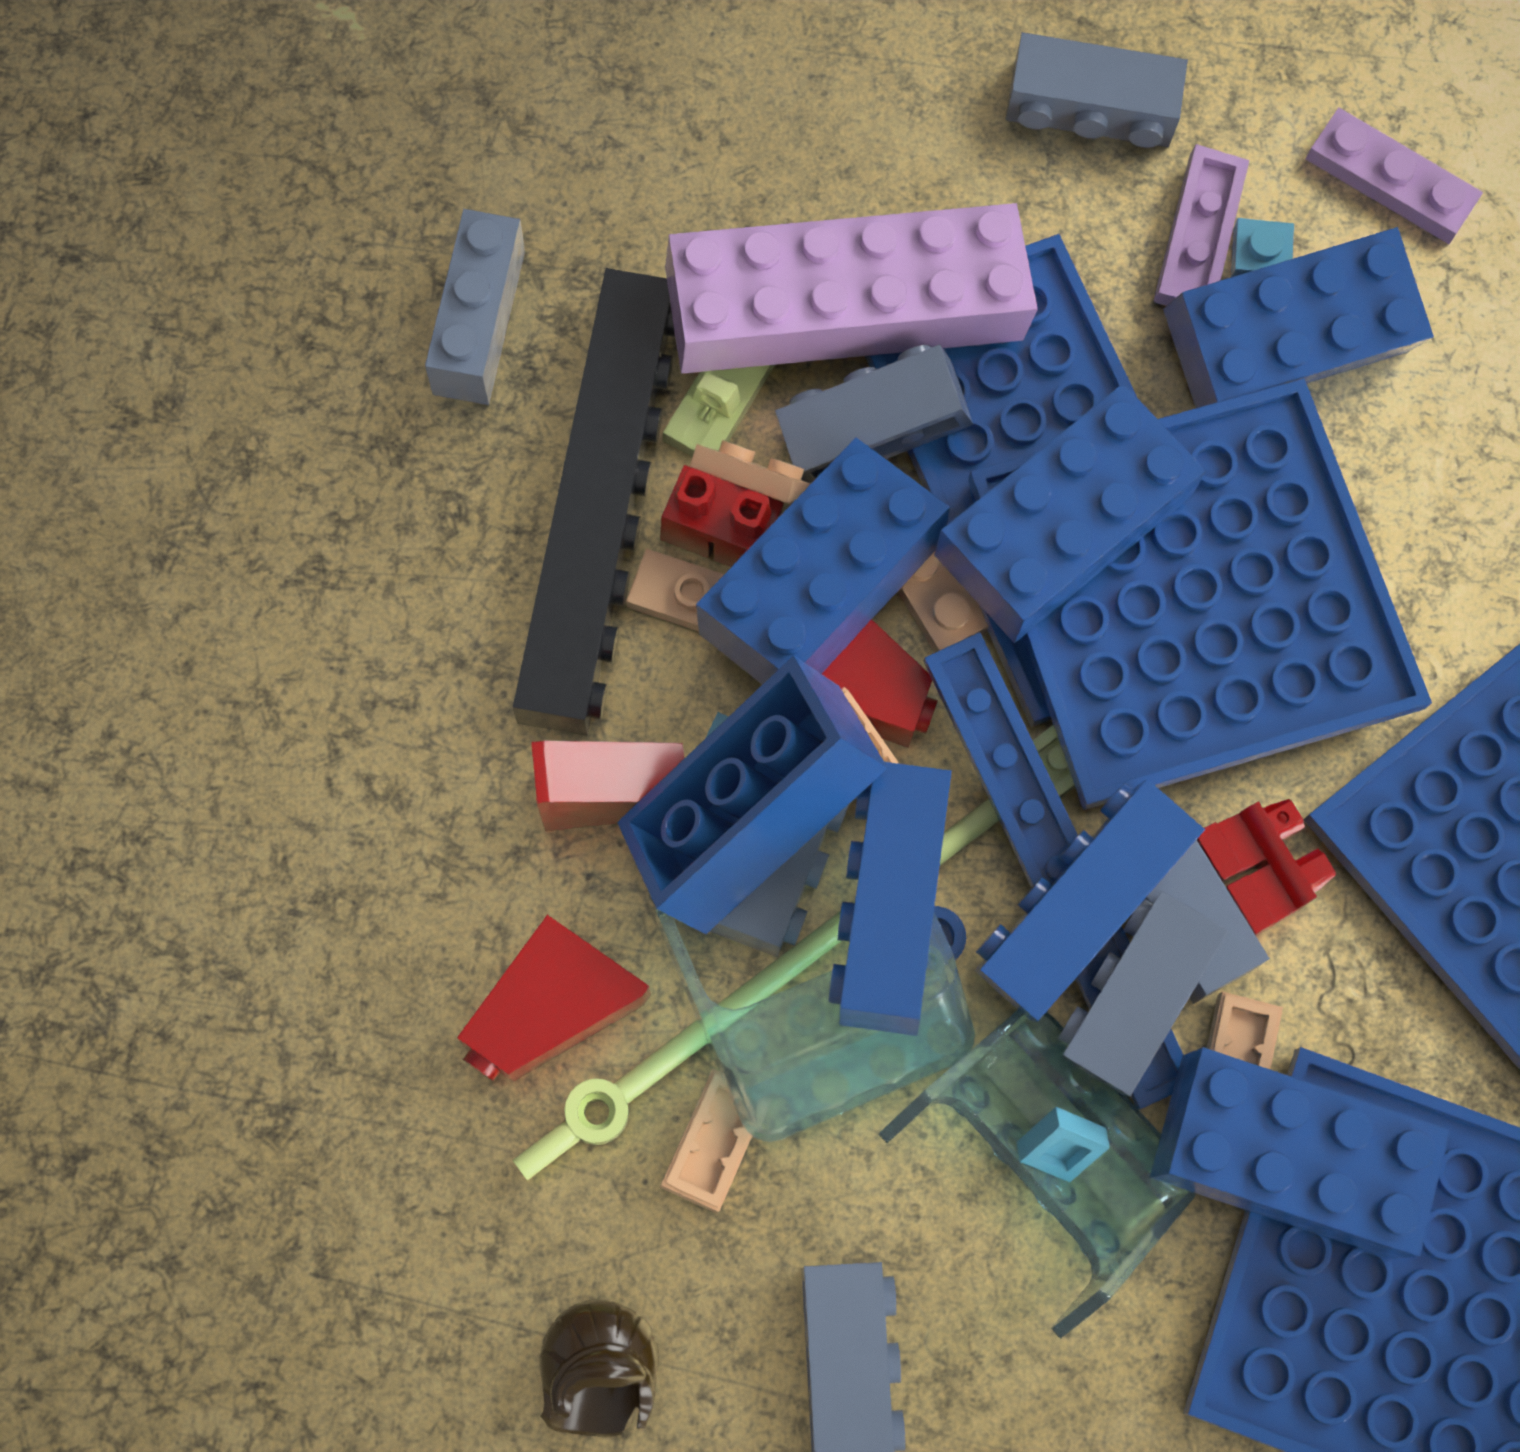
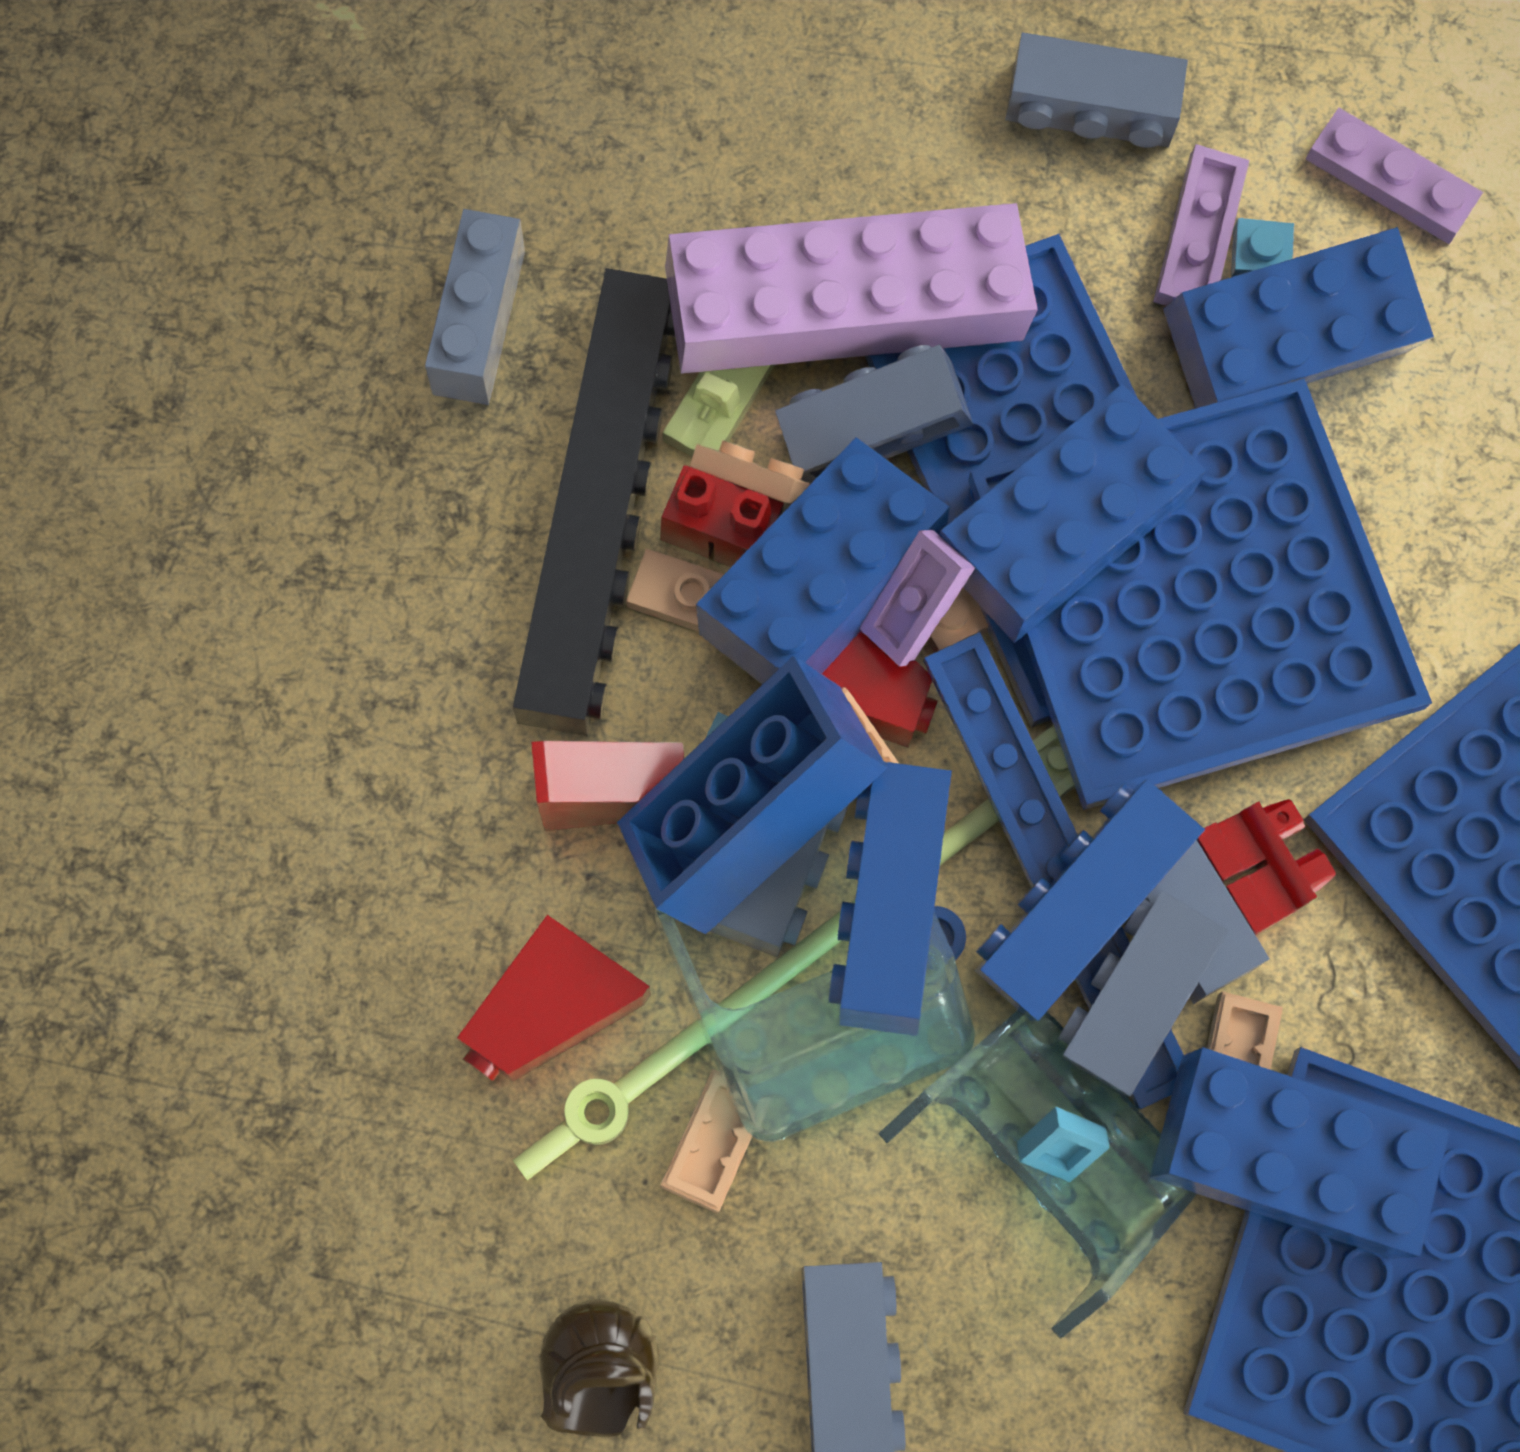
none -> lavender plate [859,530,975,666]

